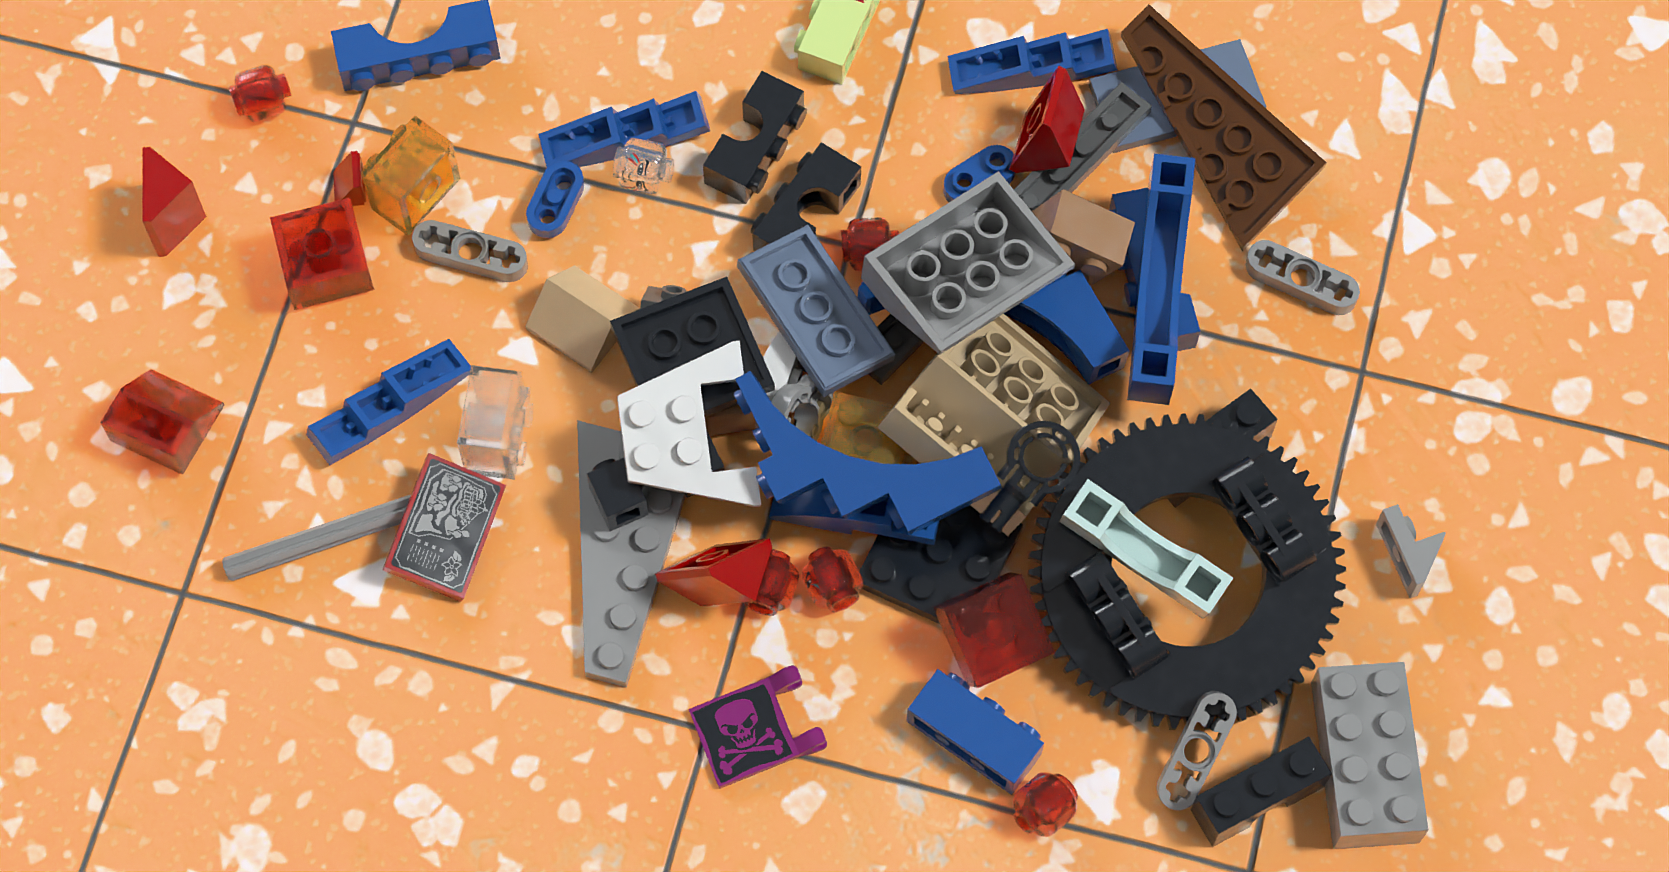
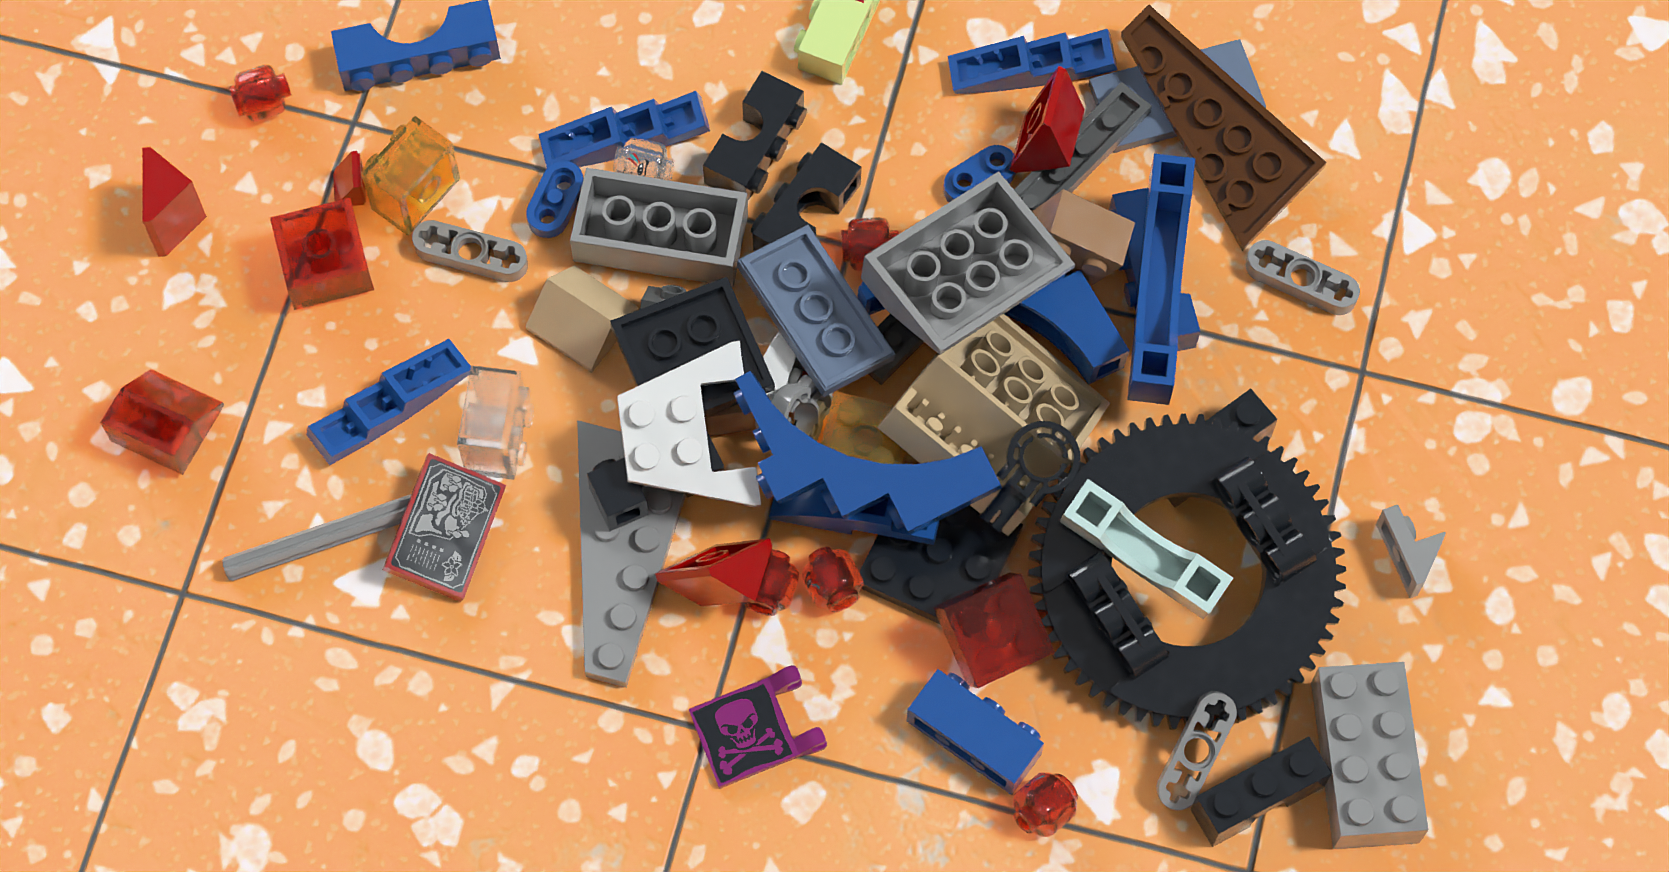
none -> light grey brick [570,168,748,287]

